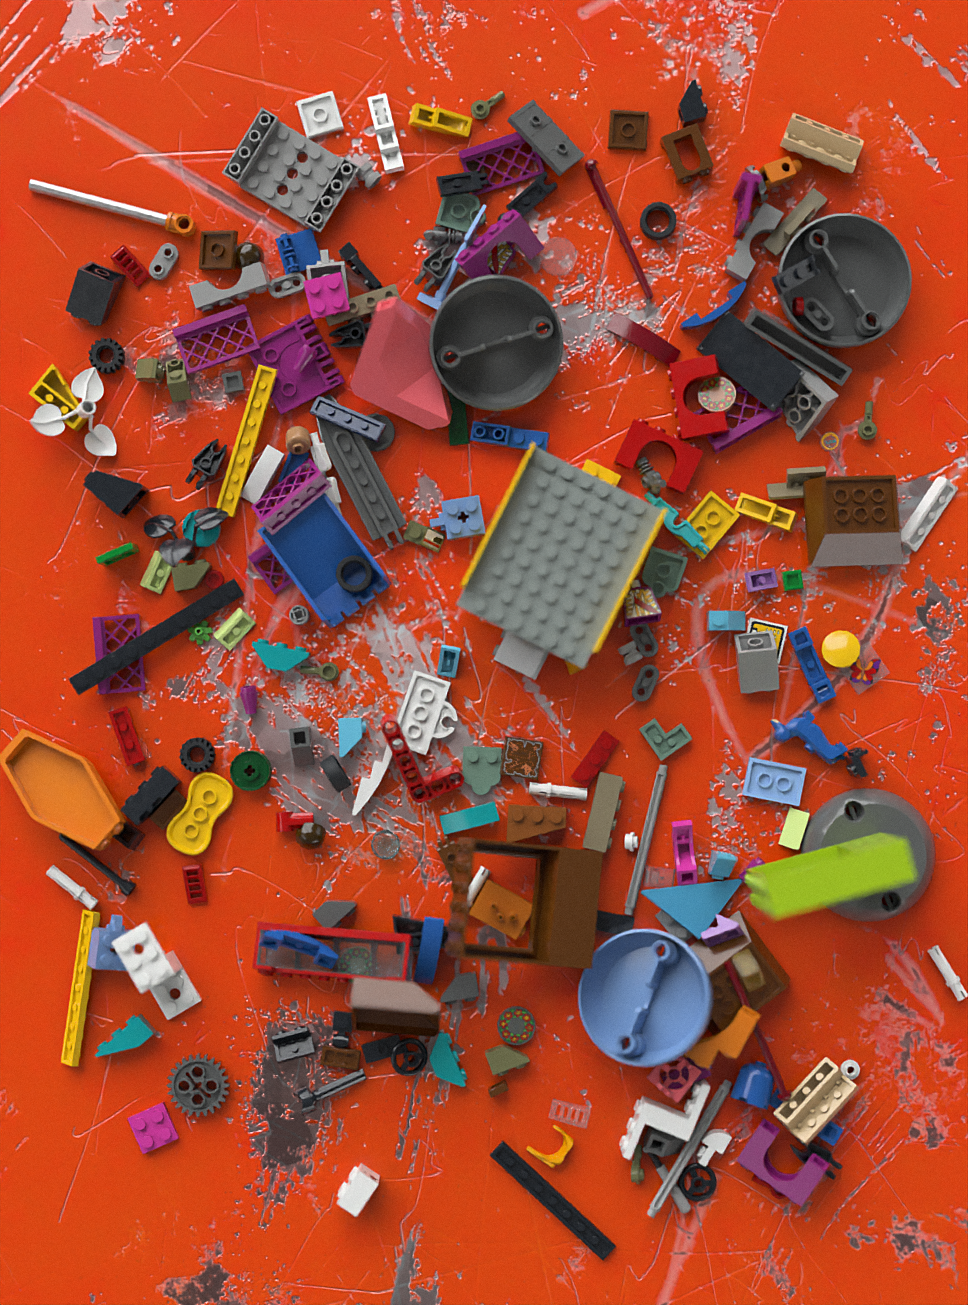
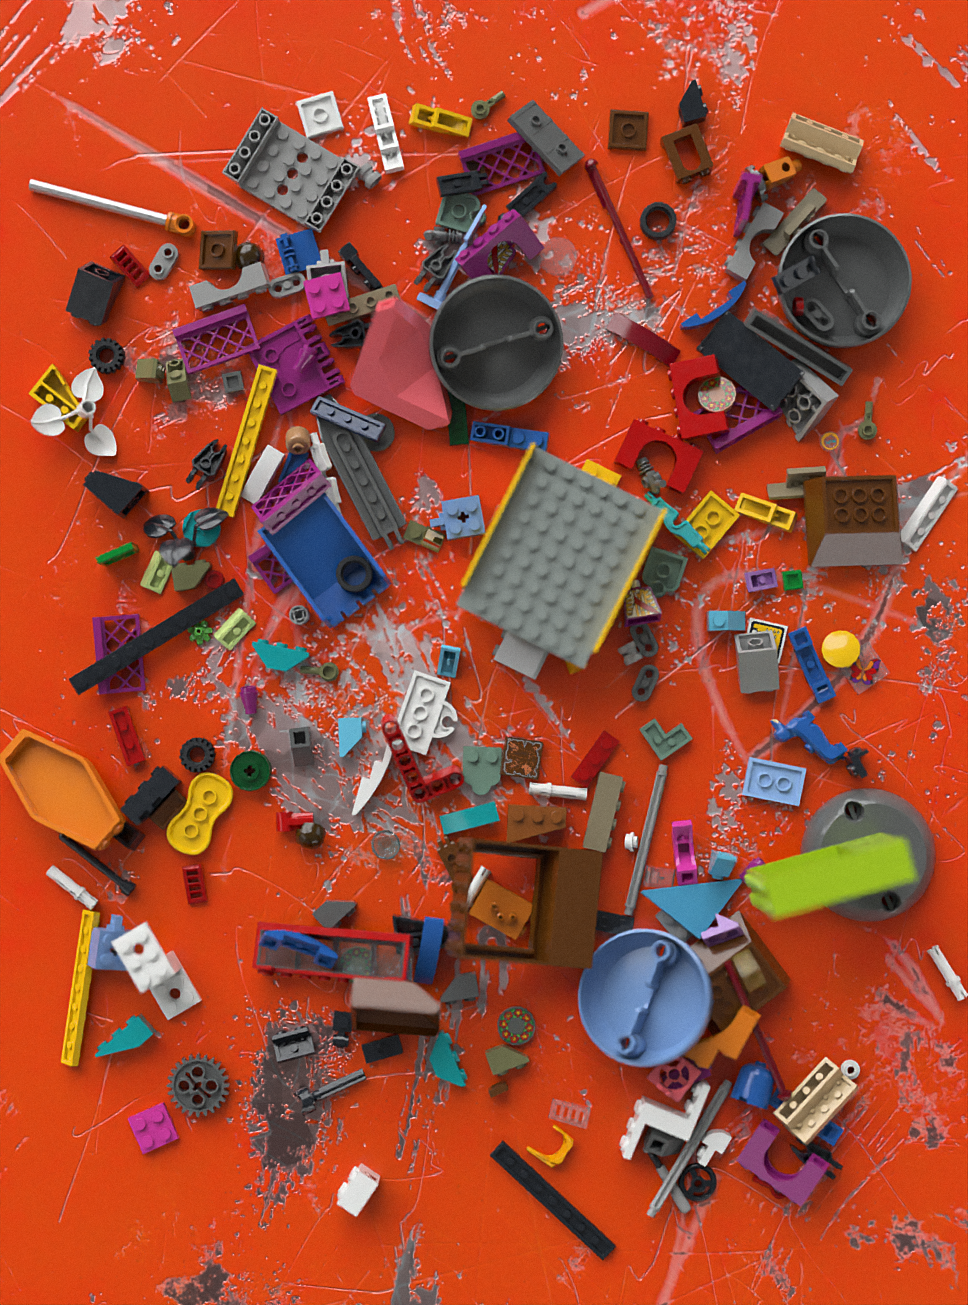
black tyre [320,755,351,793] -> none
reddish brown plate [320,1045,361,1070] -> none
black piece [391,1038,428,1076] -> none
olive plate [631,1145,645,1184] -> none
yellowish green slope [778,808,810,850] -> none

